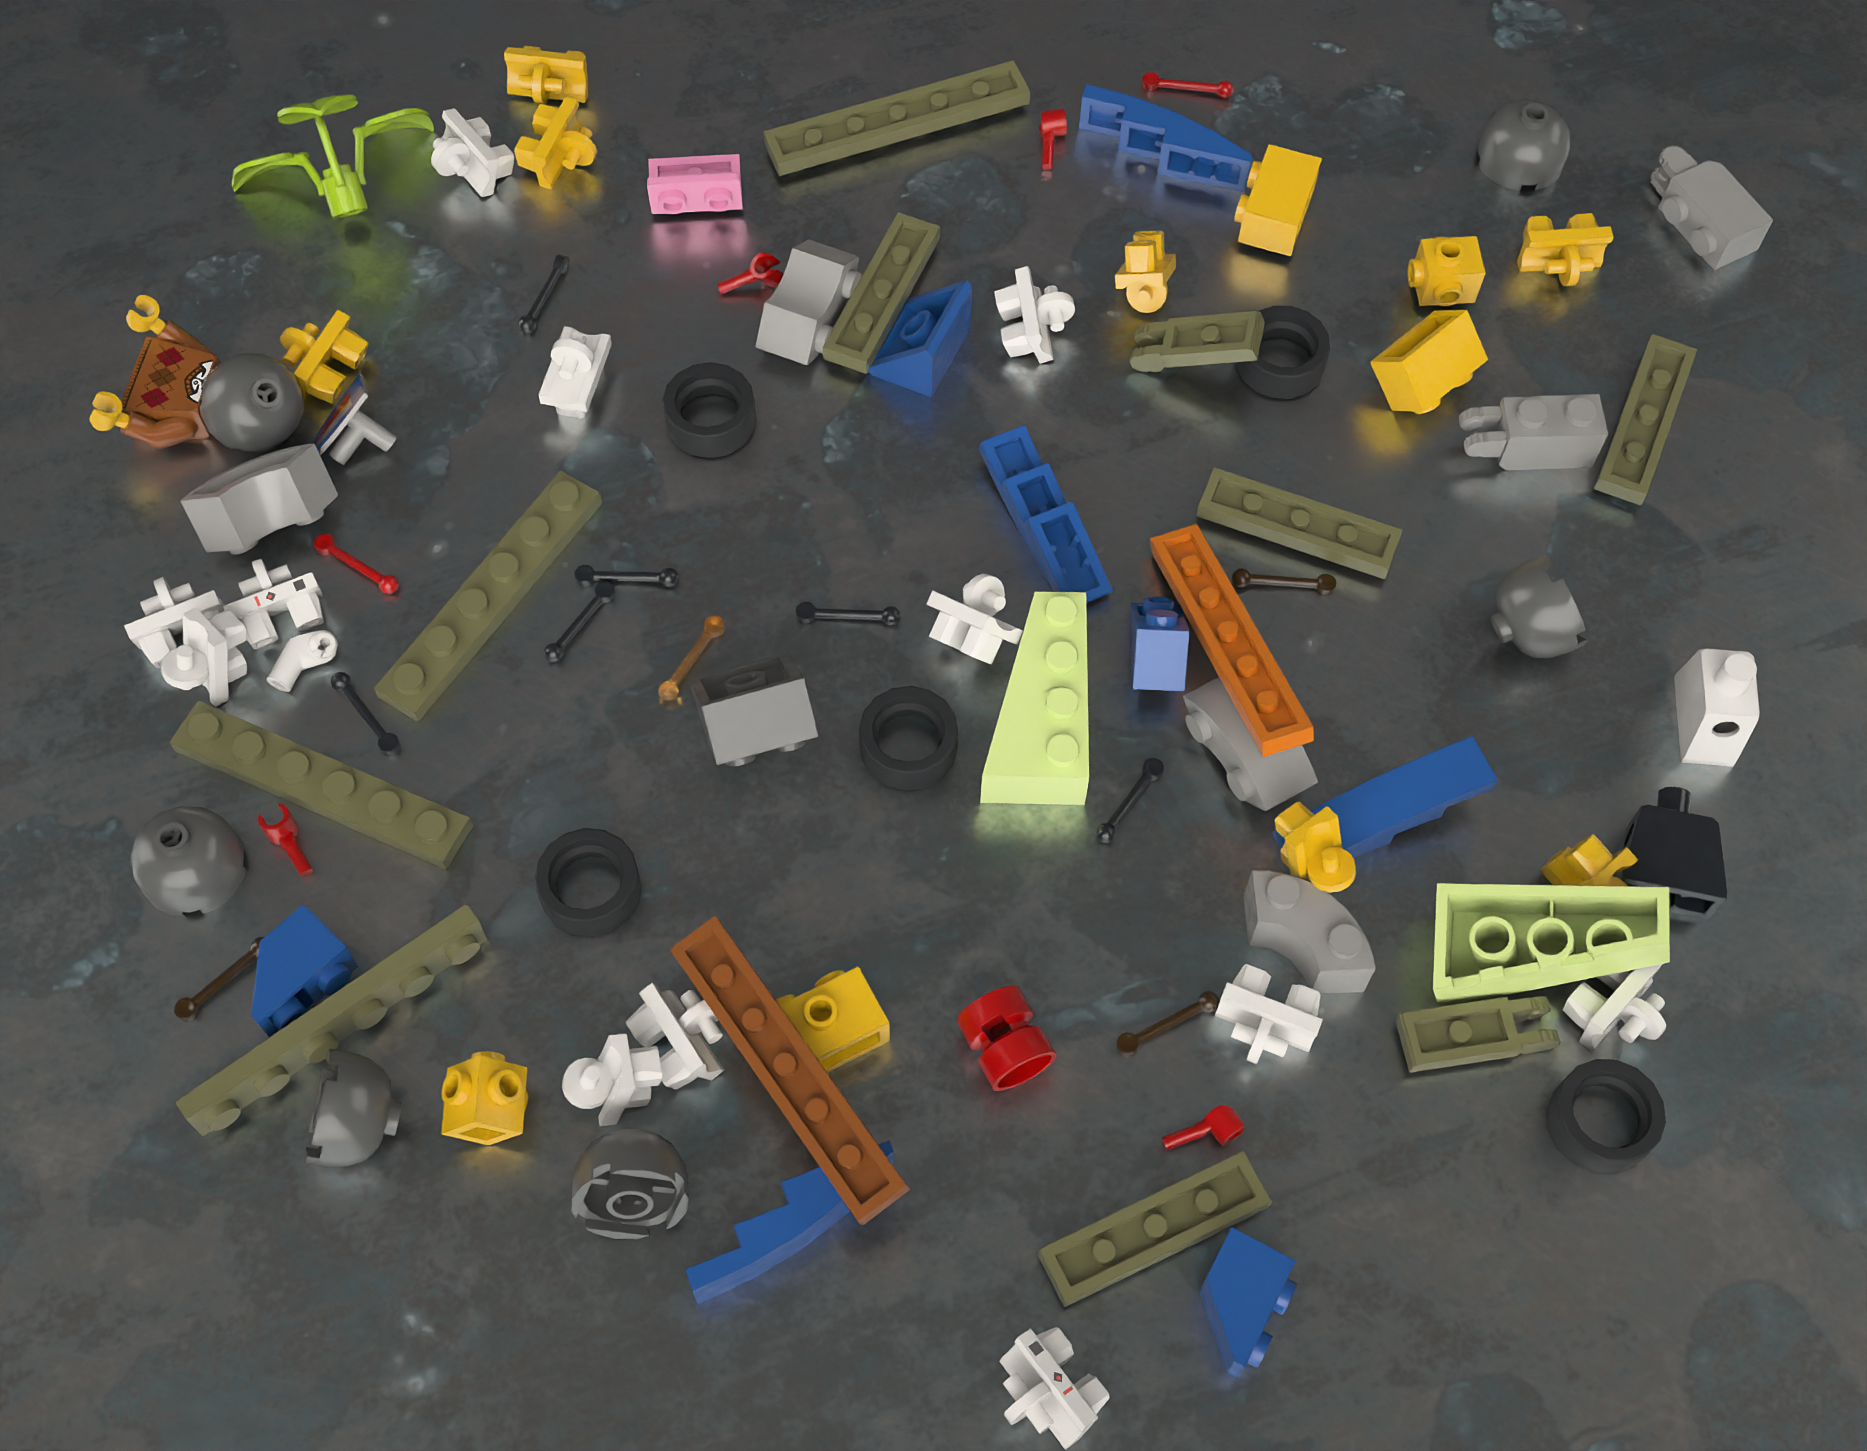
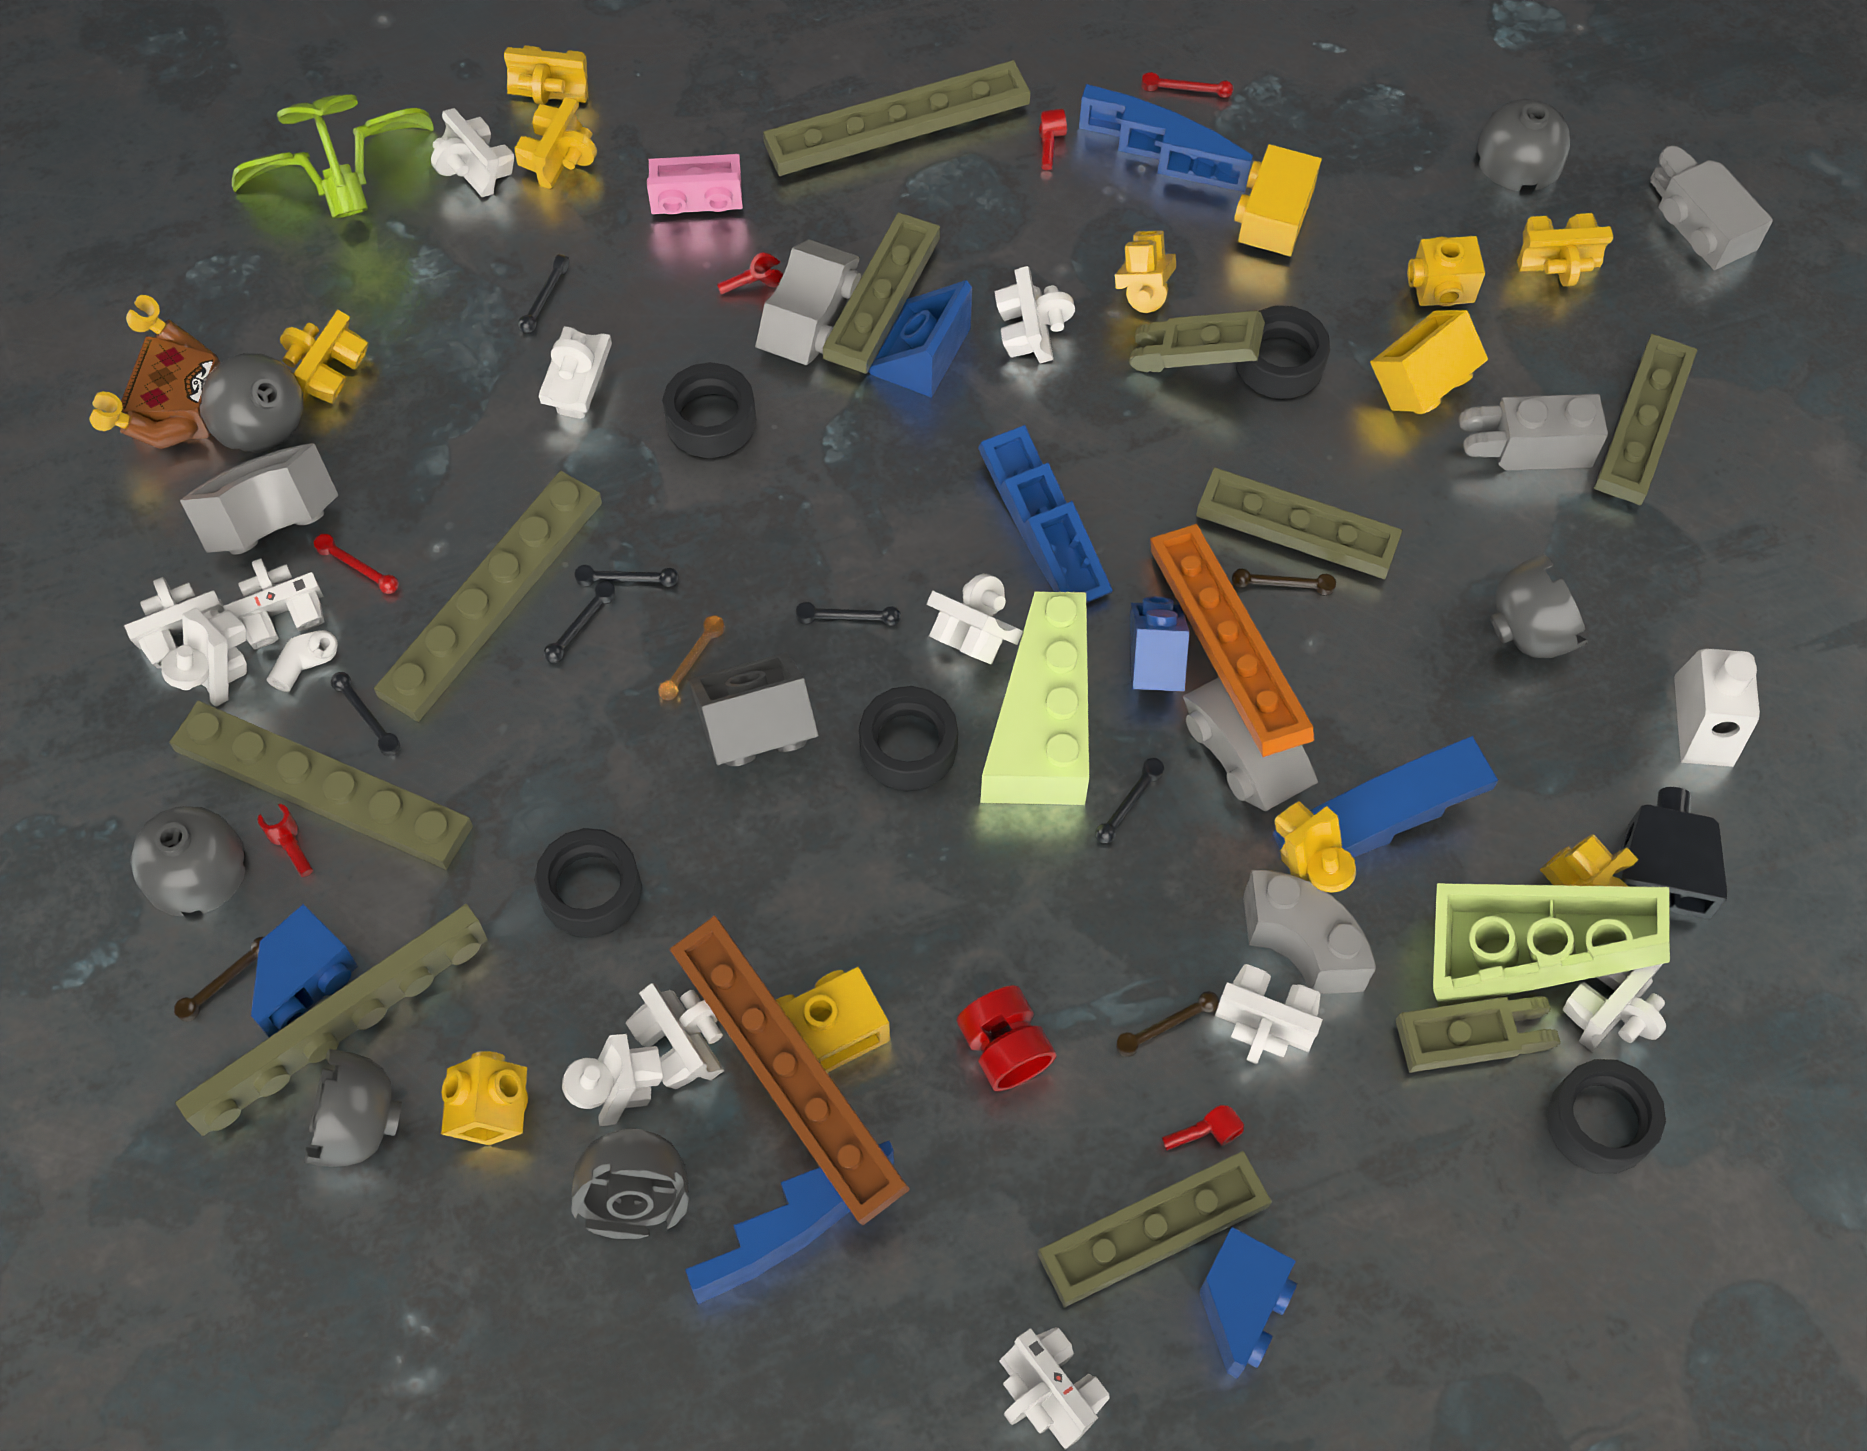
light grey shield [311,373,397,465] -> none

